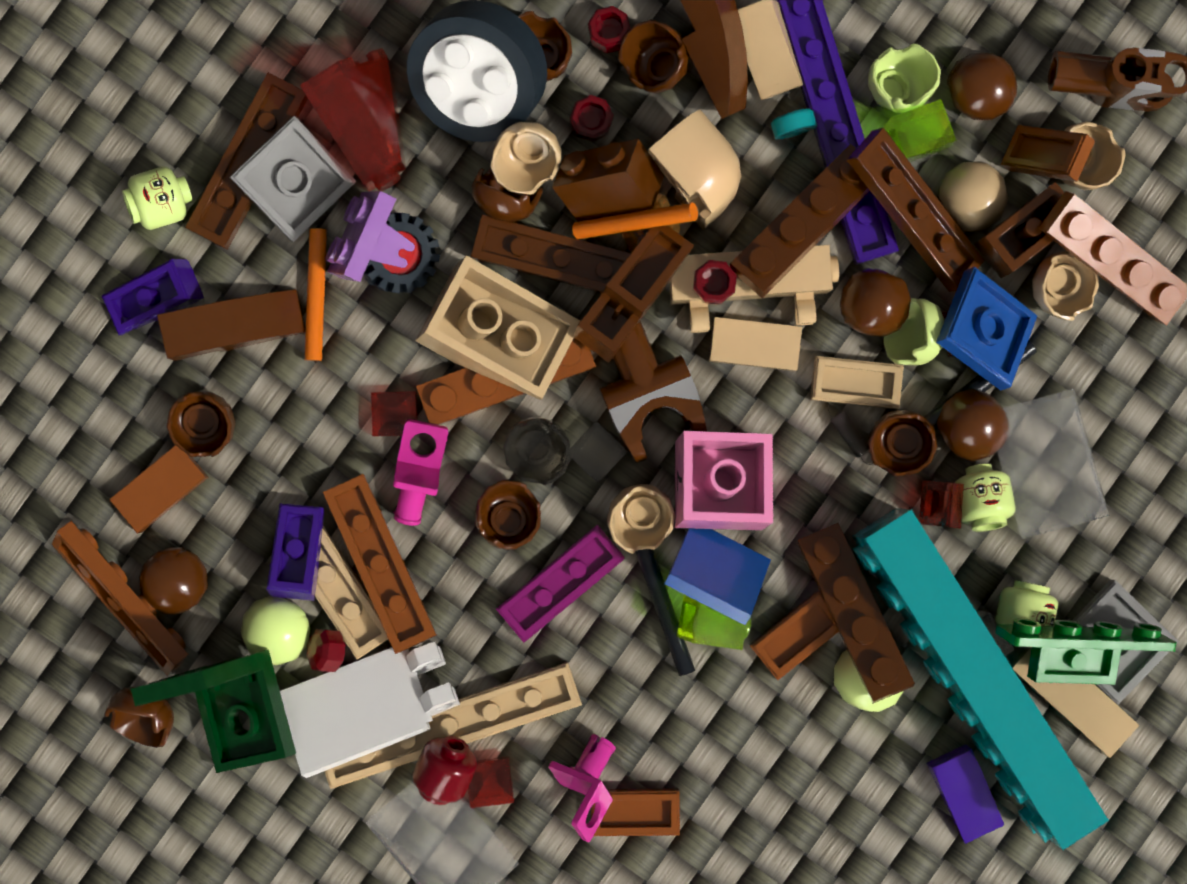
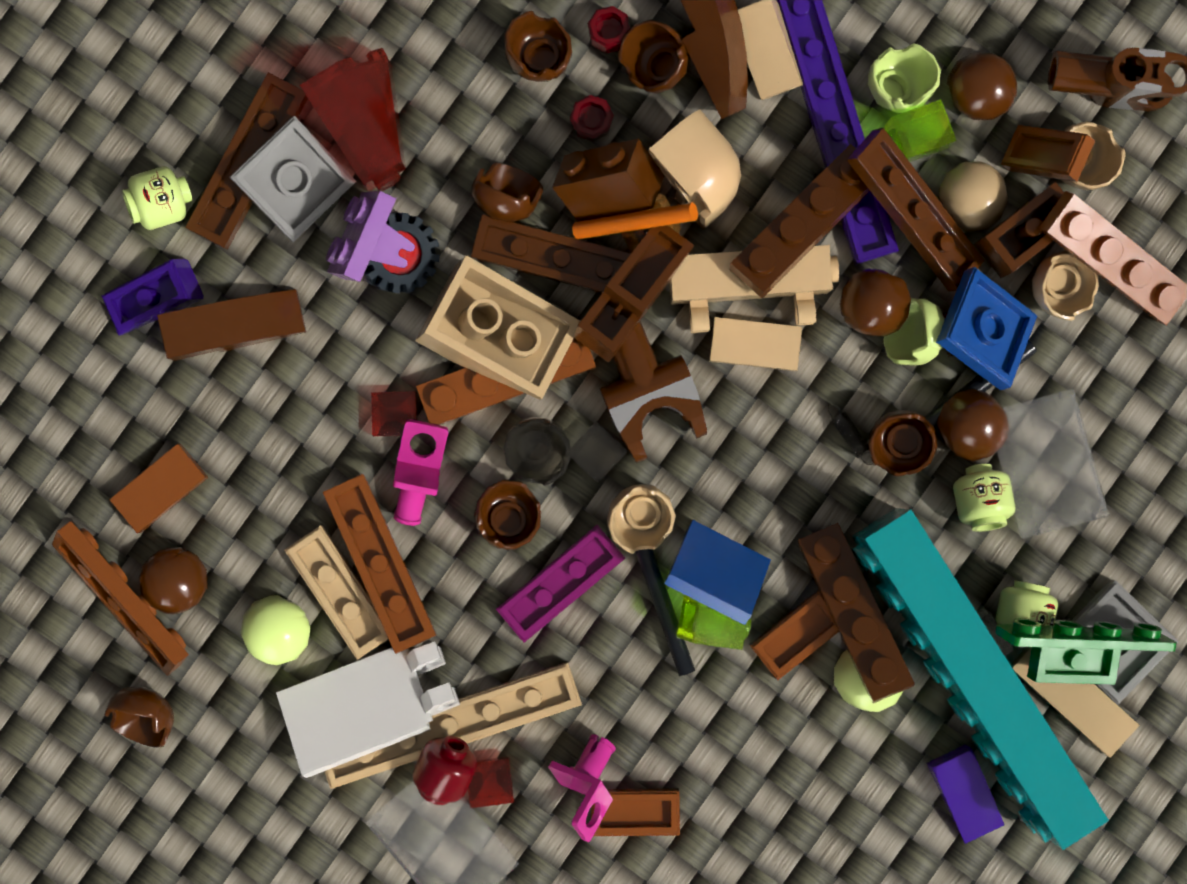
dark green bracket [131,649,296,773] -> none
reddish brown hair [166,390,236,457] -> none
dark purple slope [267,503,324,601] -> none
orange bar [304,228,327,361] -> none
dark red tile [306,629,346,672] -> none
wheel [407,0,547,142] -> none
tan hair [490,122,561,195] -> none
bright pink brick [675,431,773,530] -> none
dark red tile [692,260,737,305] -> none
teal tile [771,109,817,139] -> none
tan tile [810,356,904,409] -> none
clear red tile [919,481,964,528] -> none

